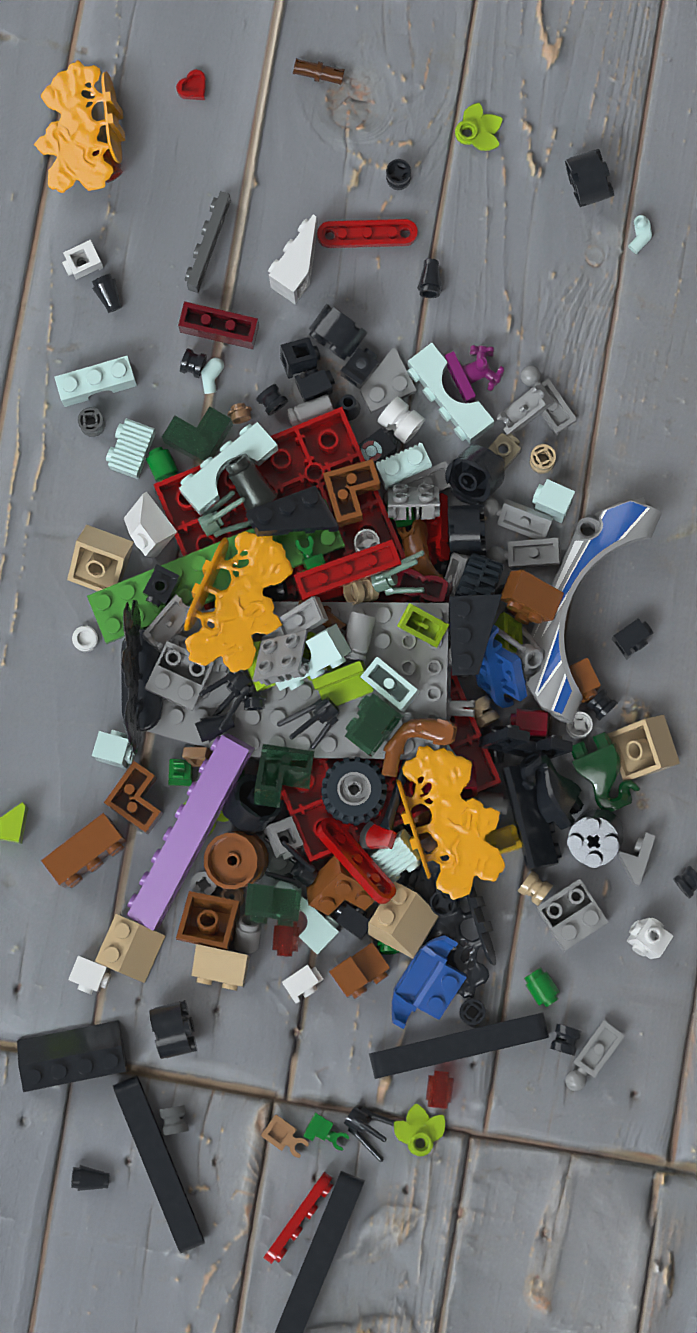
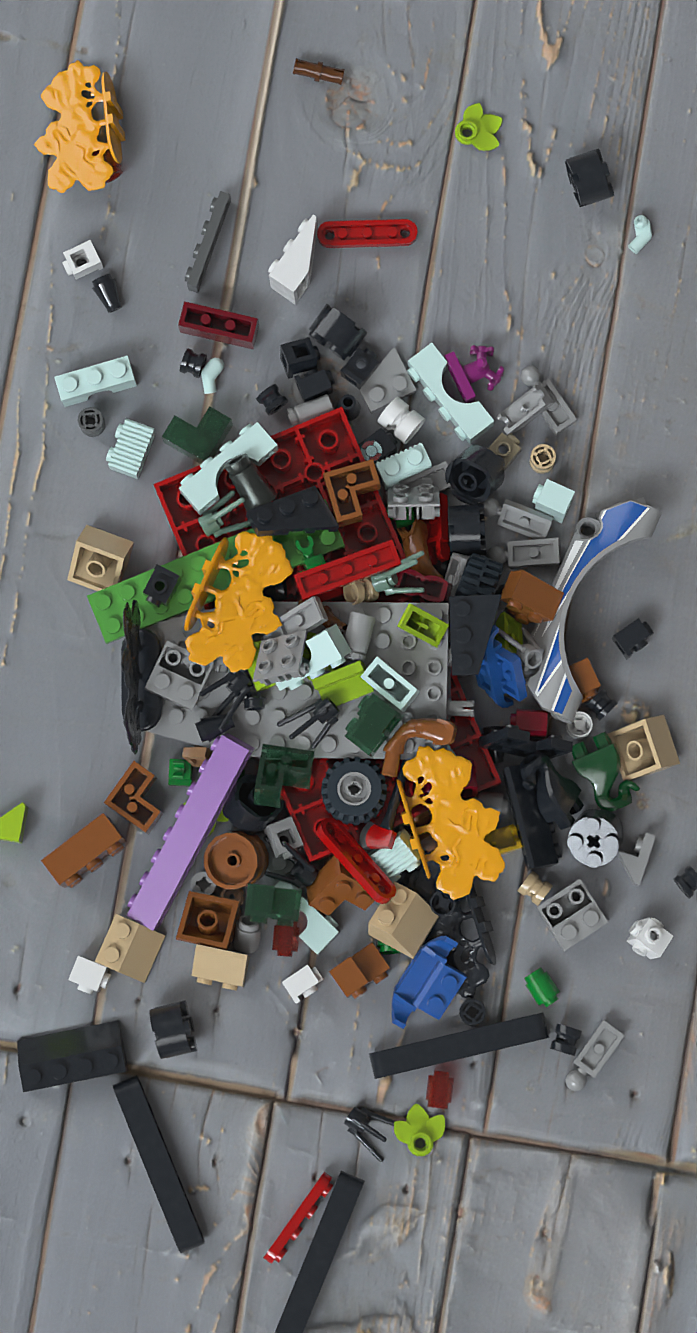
black cone [71,1165,110,1191] -> none
white tile [72,626,99,652] -> none
light aqua brick [92,730,135,769] -> none
white slope [124,492,177,558] -> none
light grey hinge [142,595,190,653] -> none
green brick [146,447,179,482] -> none
dark grey wheel [159,1105,189,1136] -> none
red tile [176,69,206,100] -> none
medium nougat plate [227,403,252,424] -> none
medium nougat plate [261,1114,309,1158] -> none
green piece [303,1112,349,1151] -> none
black brick [335,902,372,940] -> none
white wheel [354,529,380,552] -> none
black wheel [386,159,411,190] -> none
black cone [417,259,442,298] -> none
tan wheel [470,695,500,730] -> none

